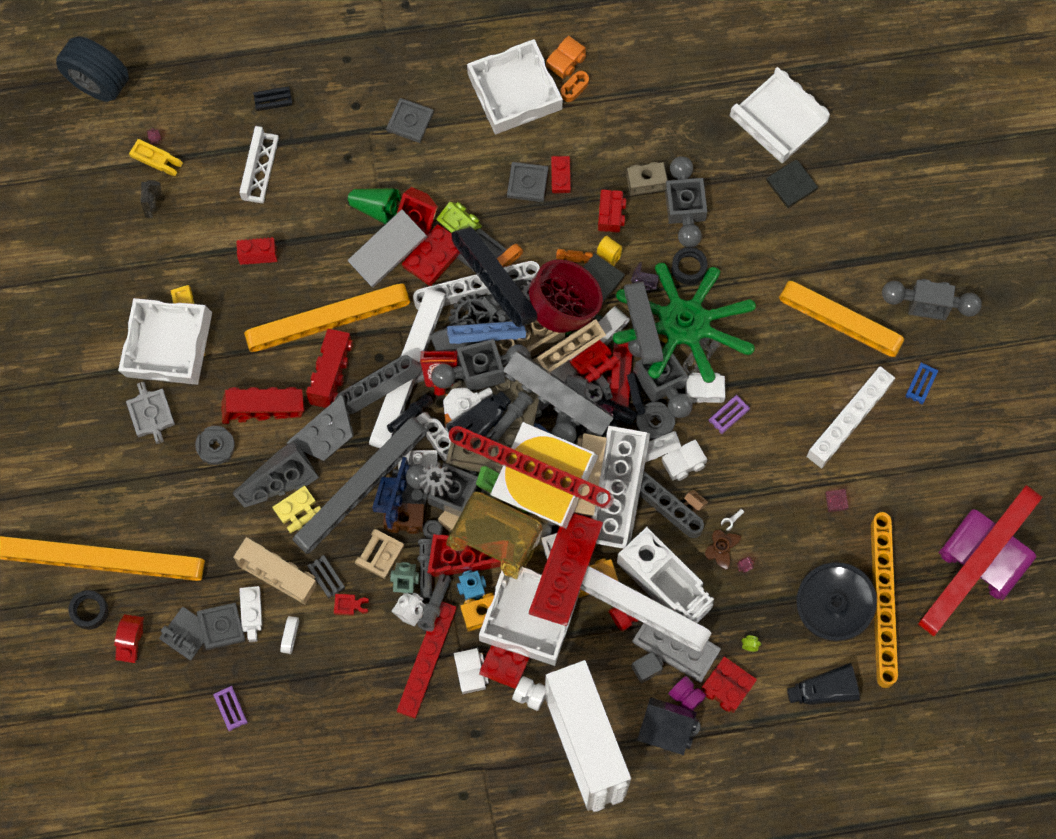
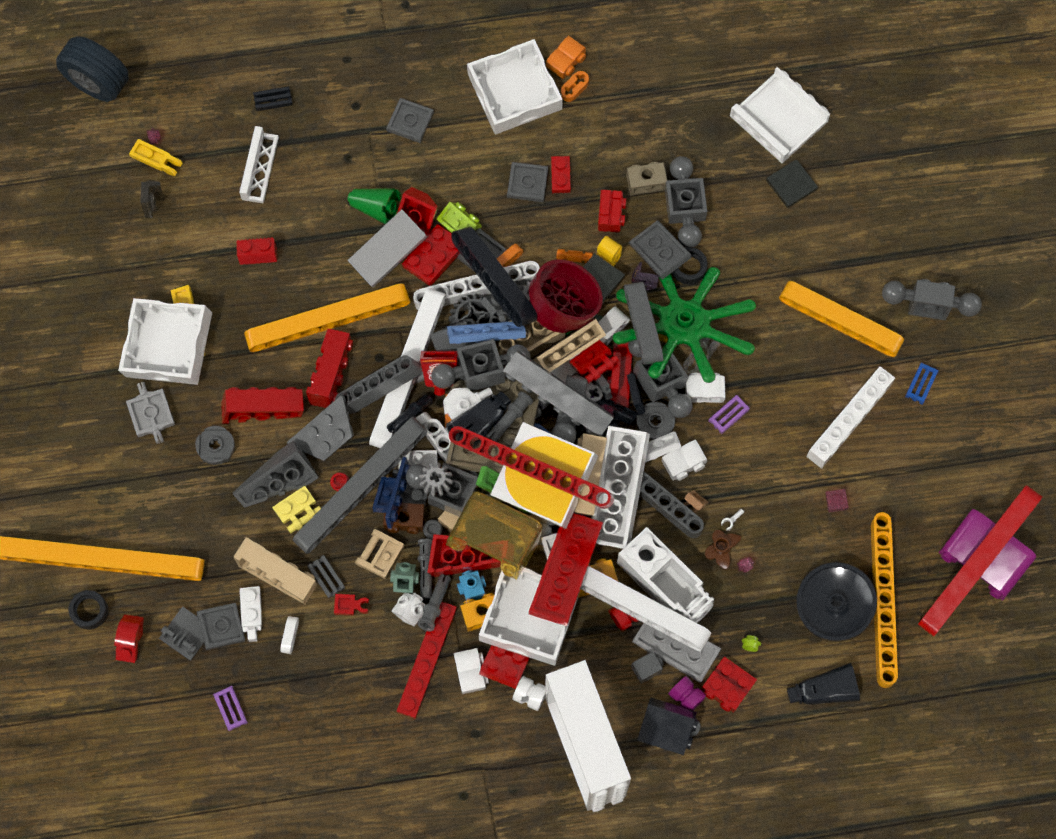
none -> red plate [330,472,349,492]
none -> dark grey tile [629,220,692,280]

